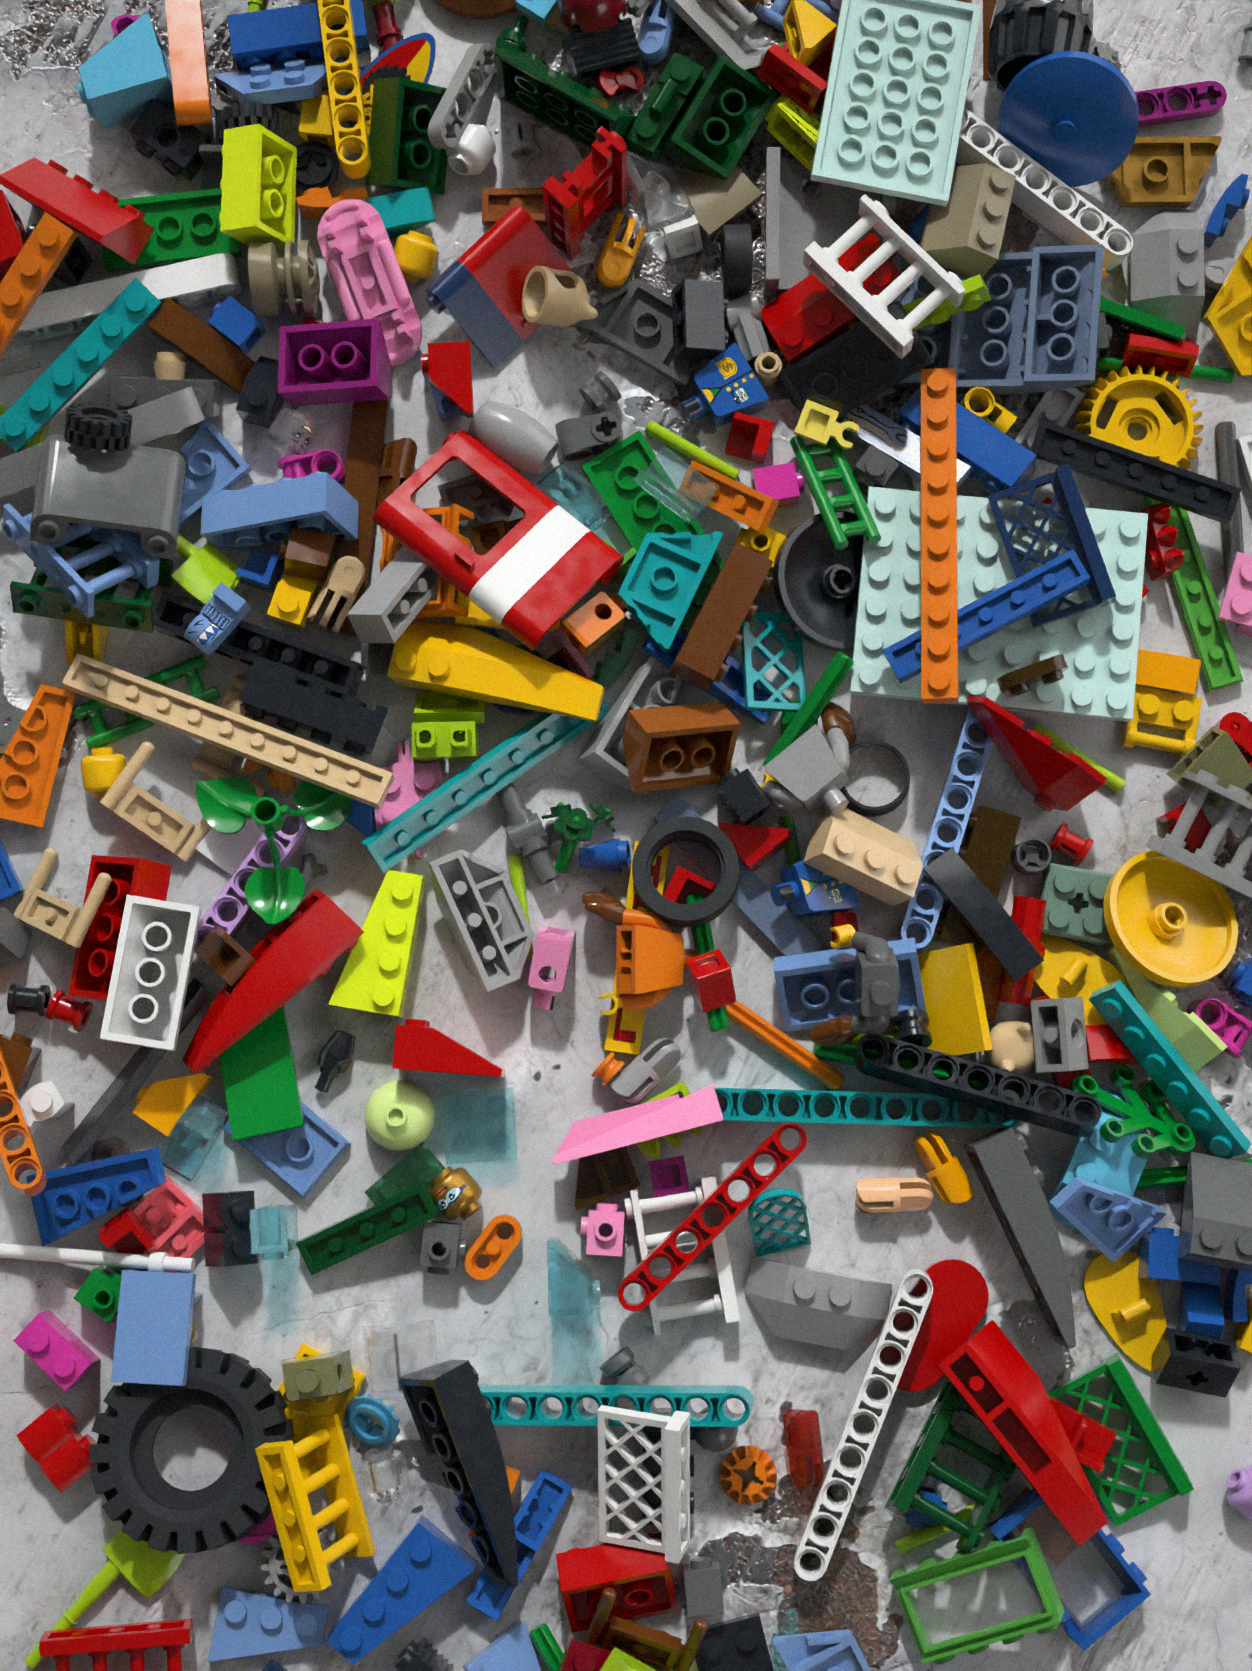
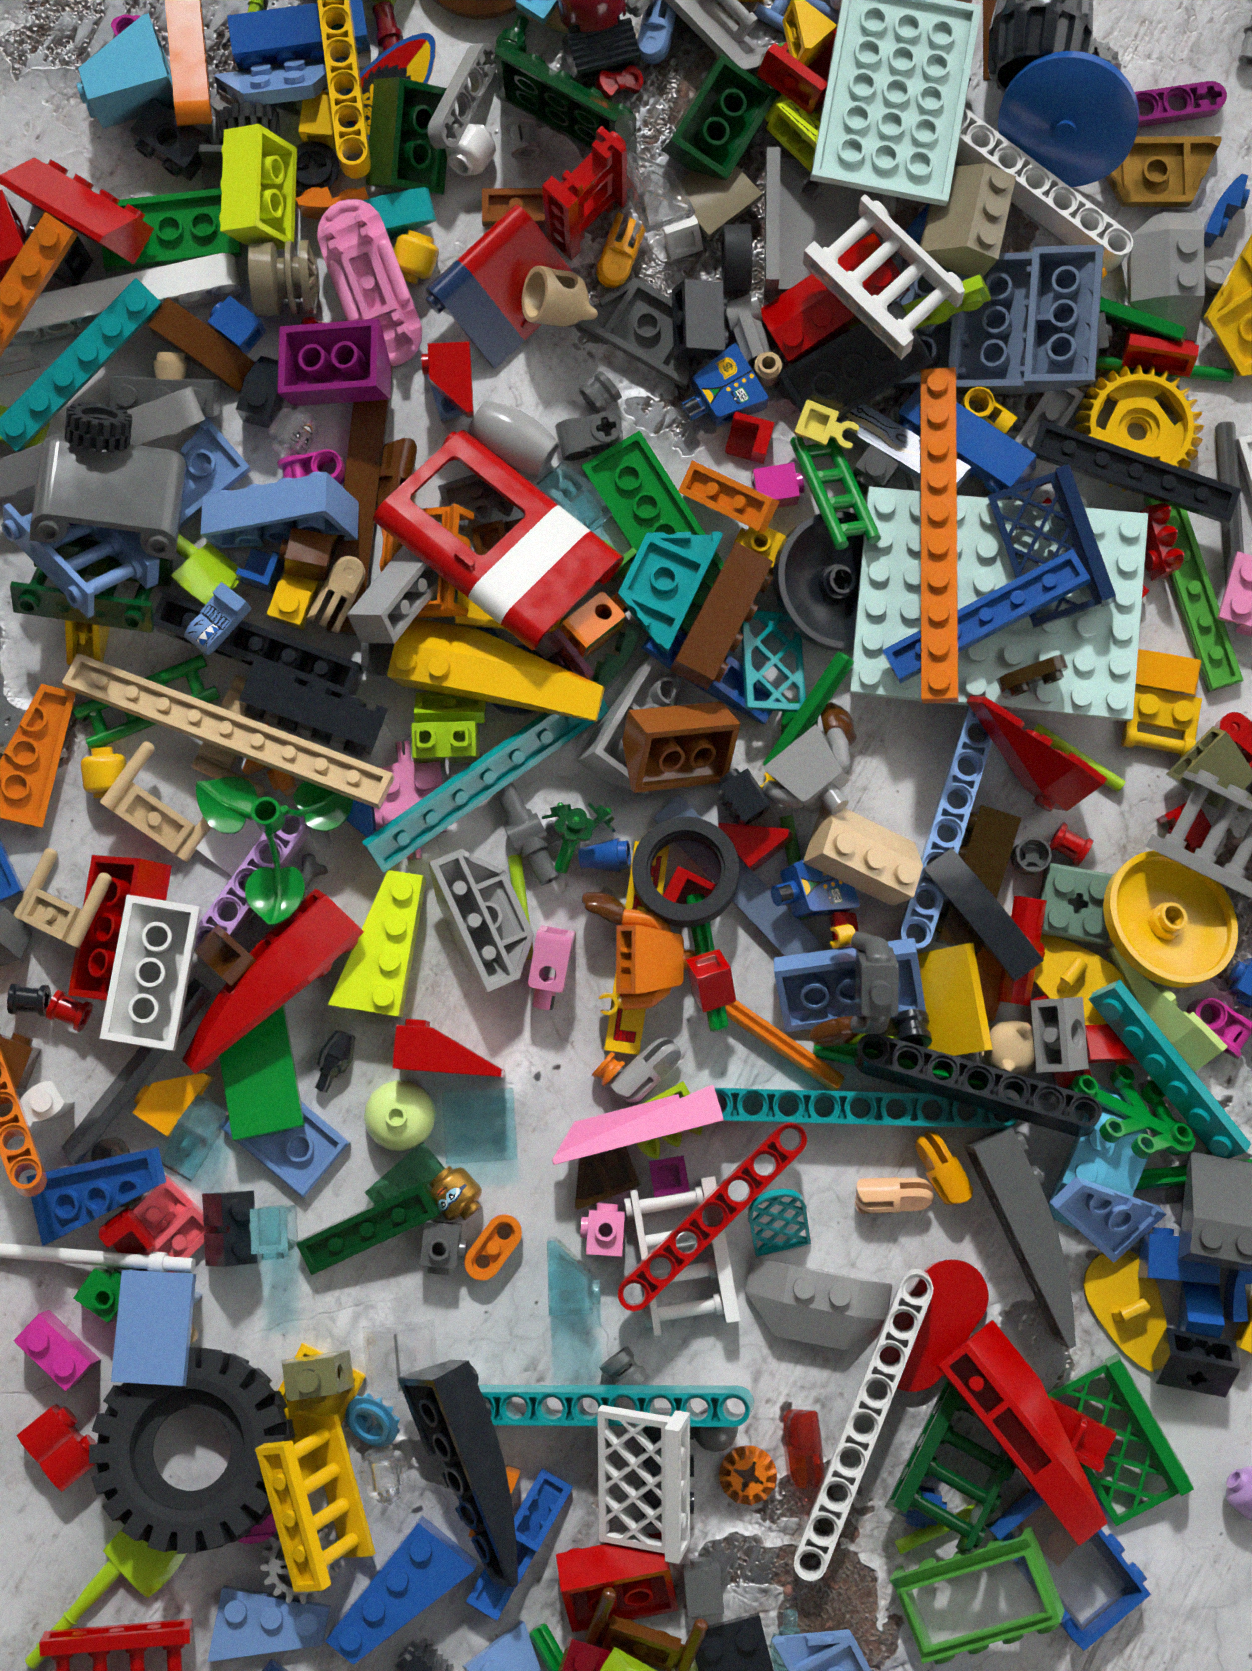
dark green piece [623,53,704,169] -> none
clear light blue panel [633,447,718,523] -> none
lime bar [644,420,740,480] -> none
black tyre [840,741,910,817] -> none

